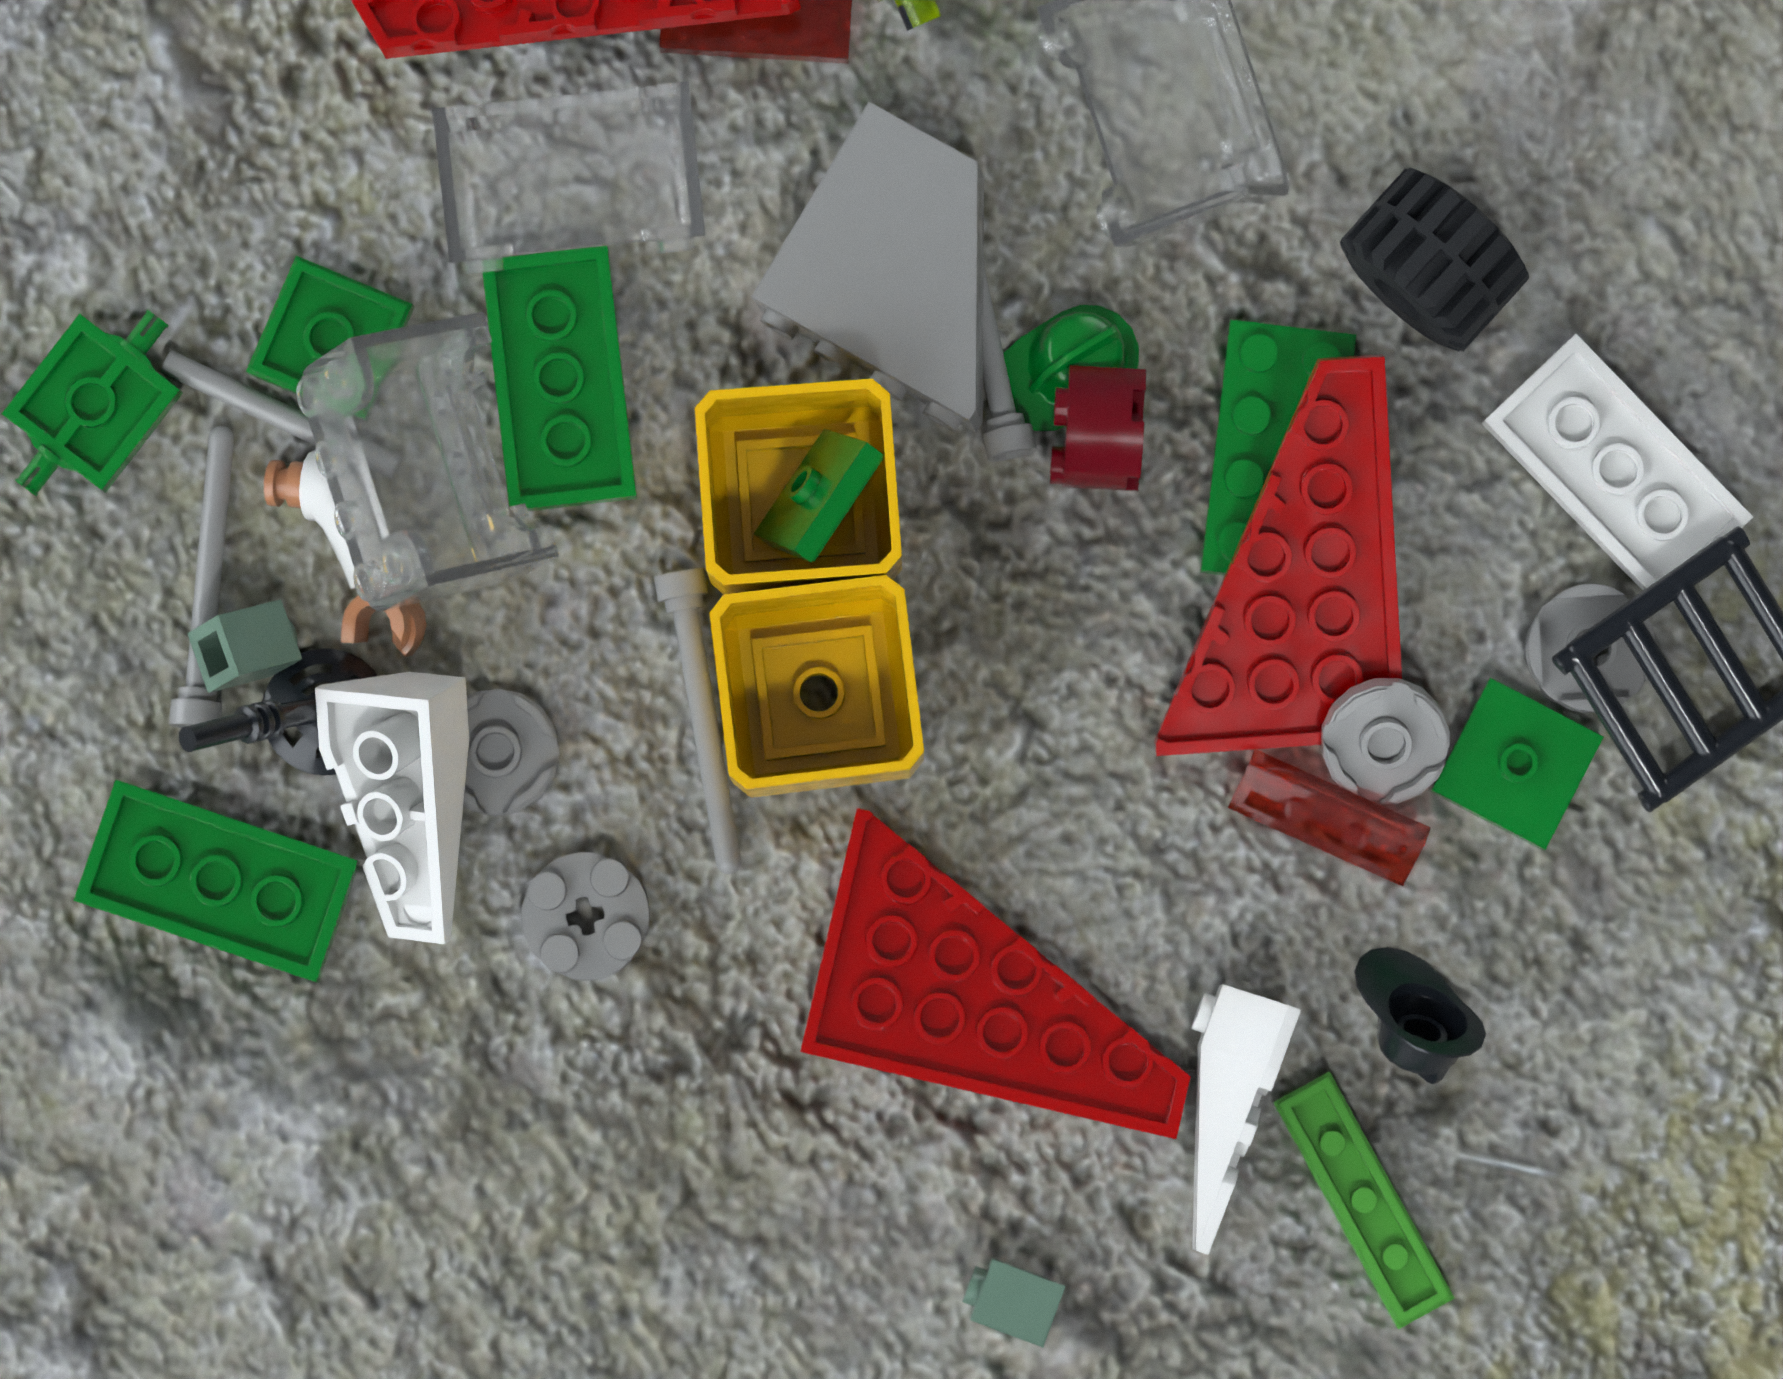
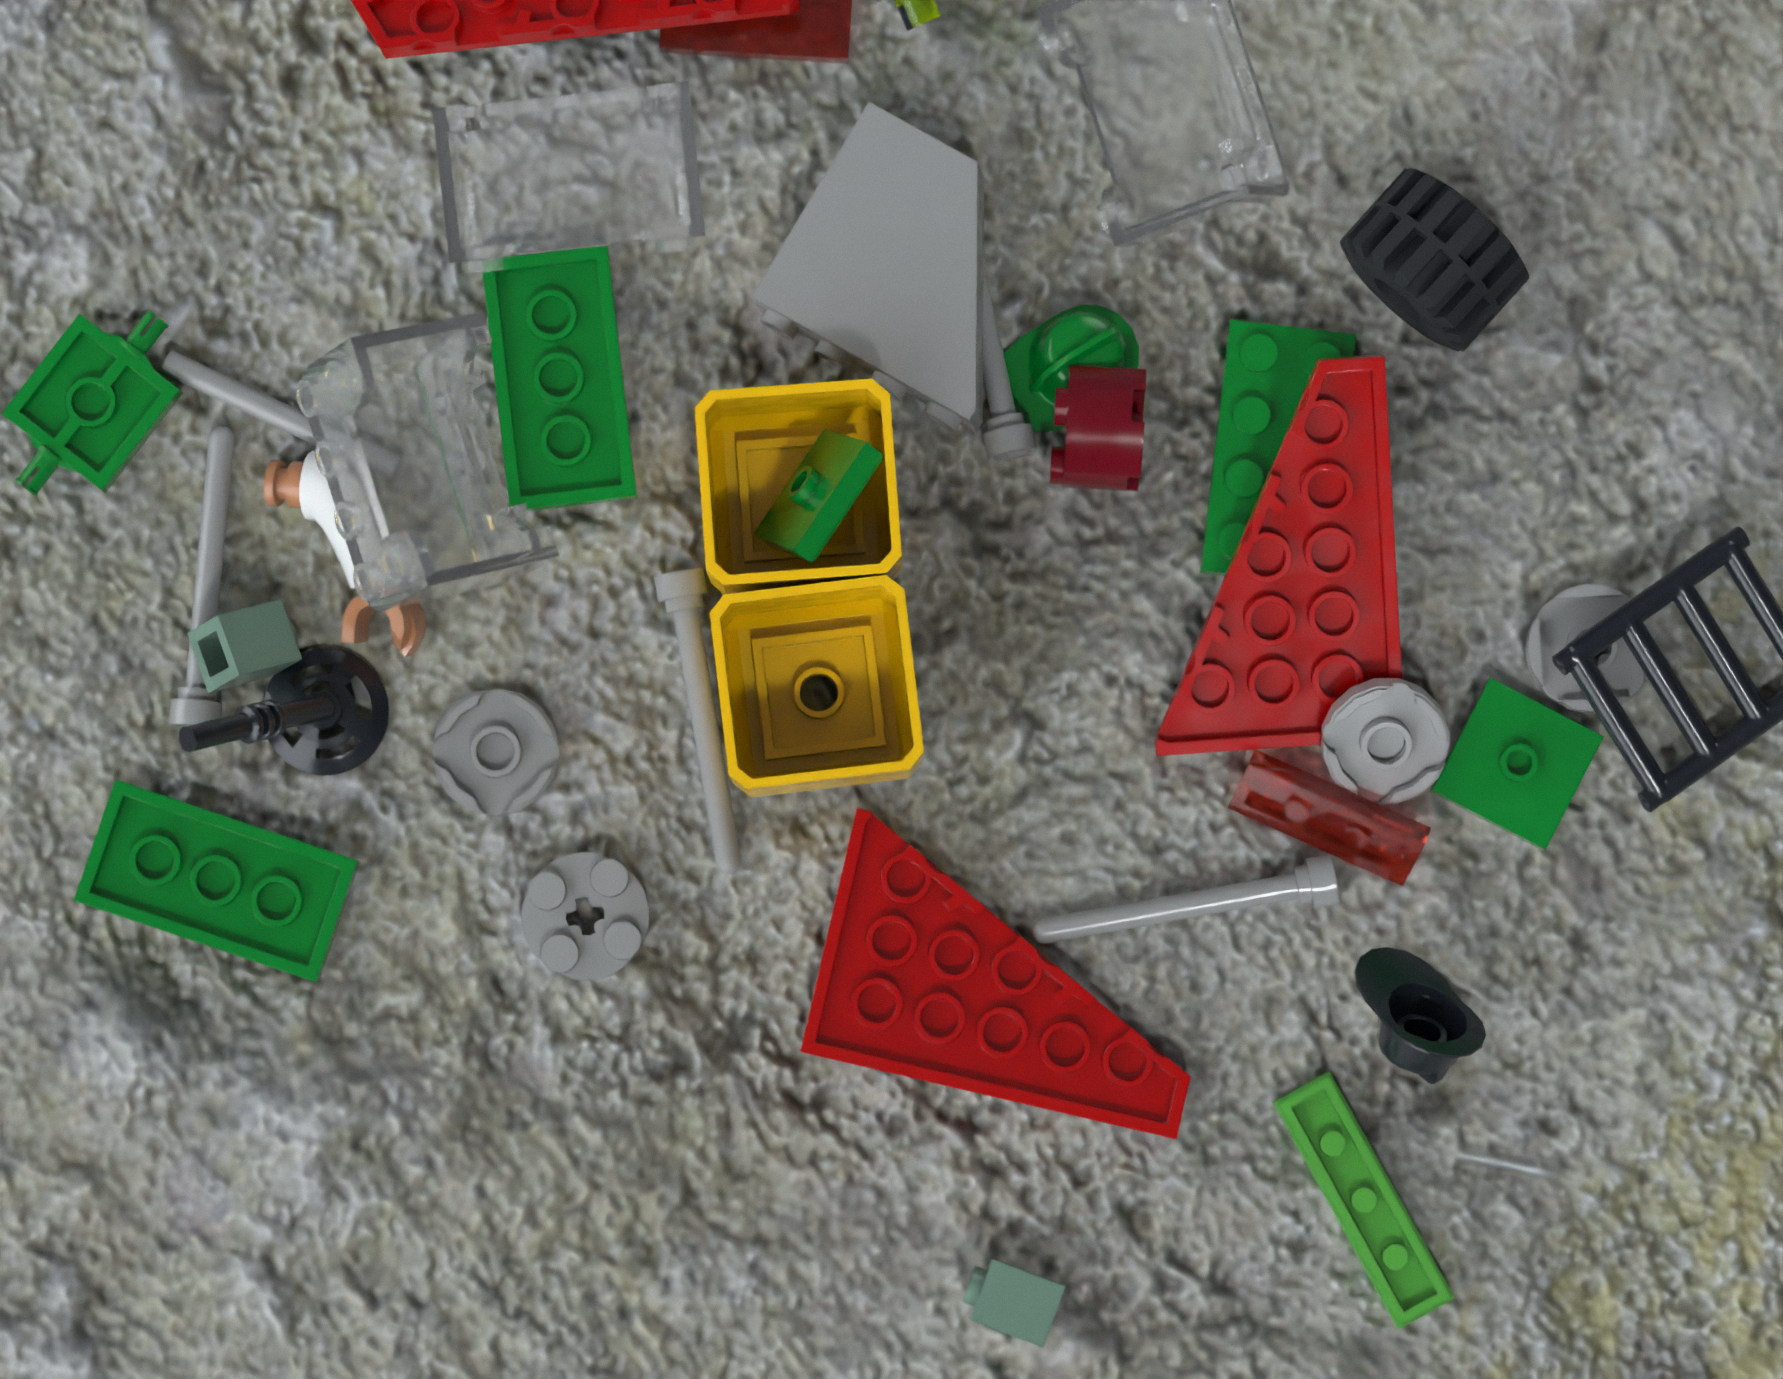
green plate [246,256,415,423] -> none
white wedge [315,672,469,944] -> none
white wedge [1191,984,1301,1255] -> none
white plate [1482,334,1753,591] -> none
none -> light grey piece [1032,854,1340,944]

